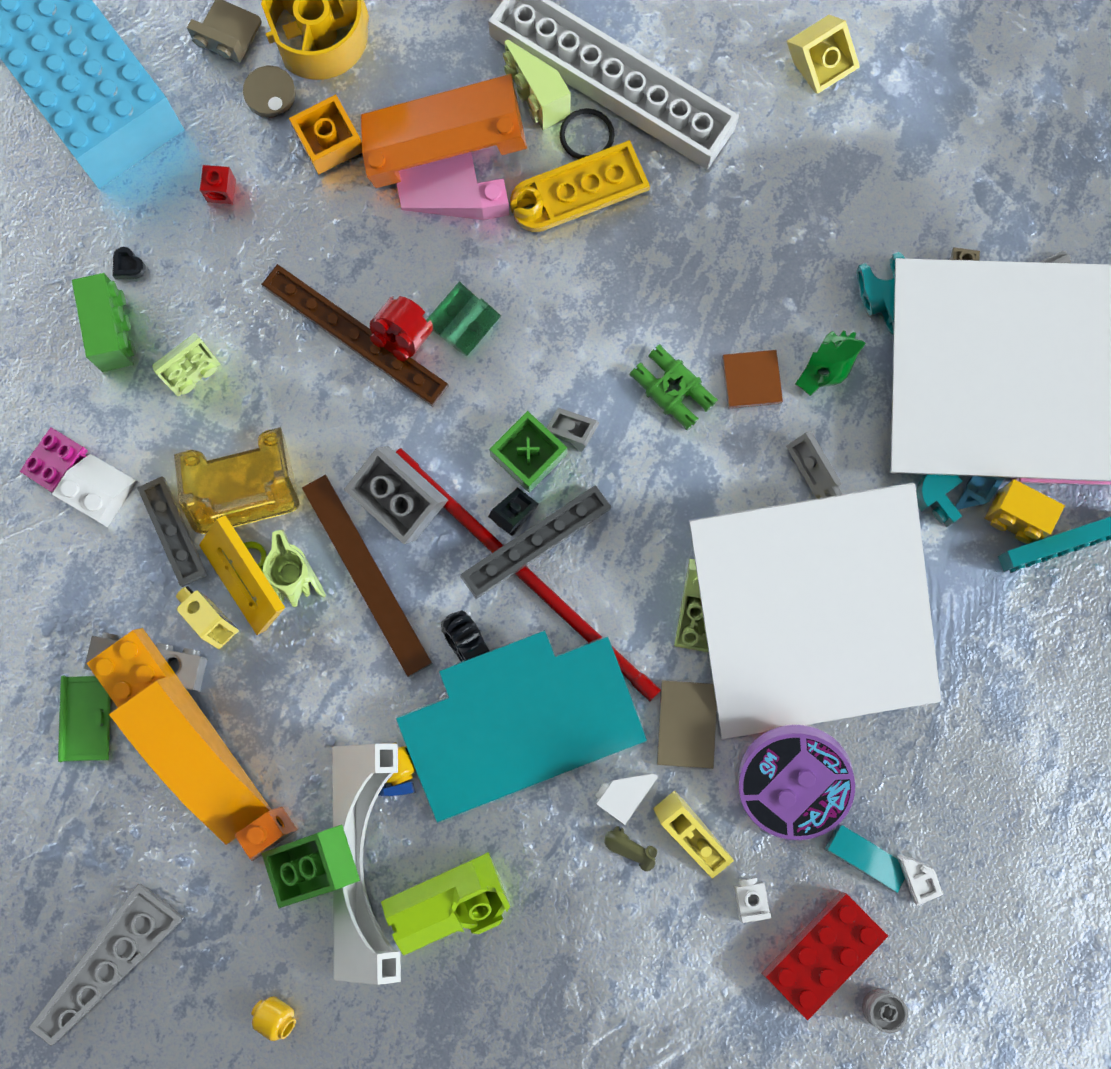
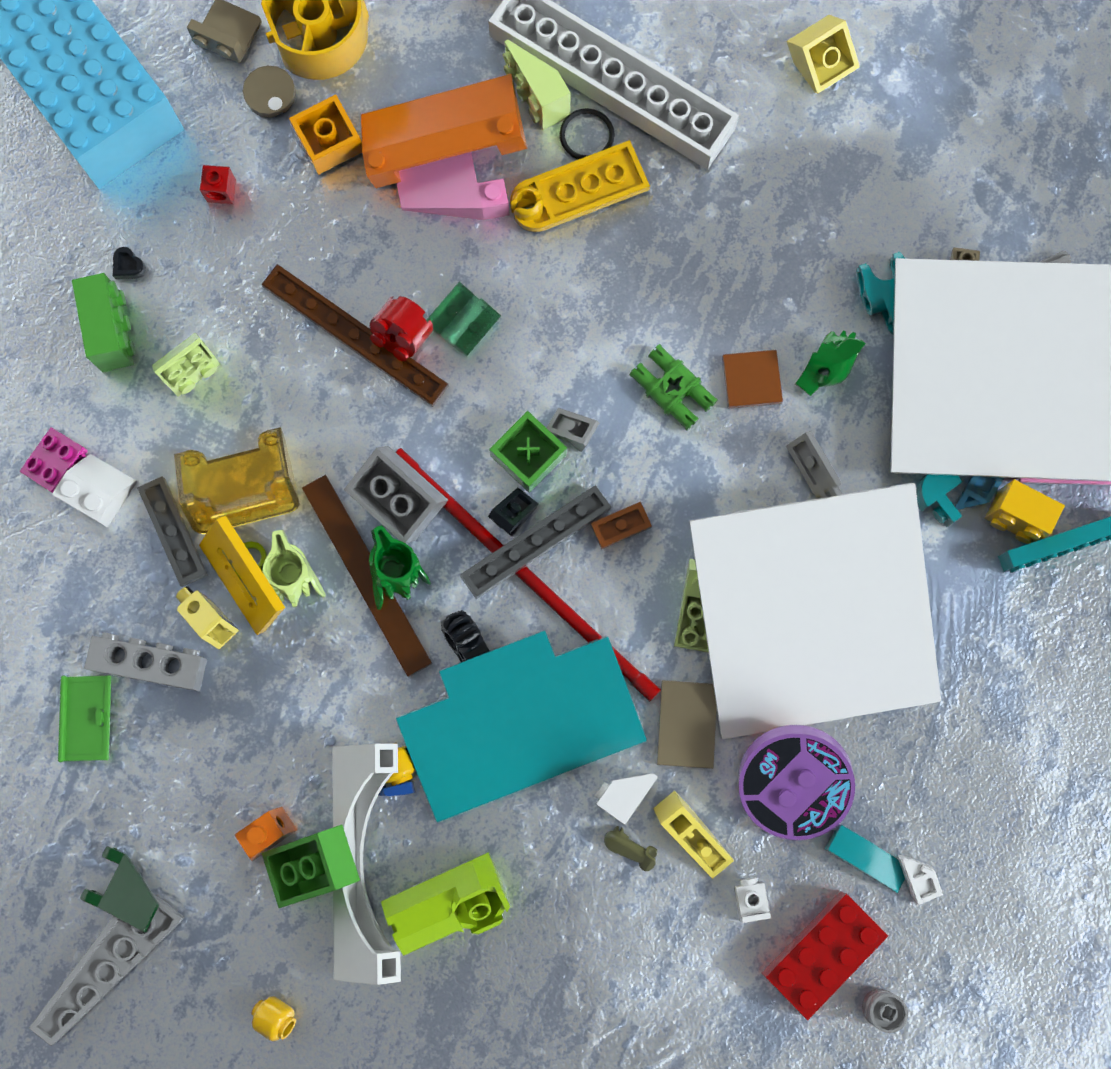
light orange slope [86,628,272,845] -> none
none -> dark green flag [80,846,159,932]
none -> green piece [369,525,431,610]
none -> dark orange plate [591,501,652,550]

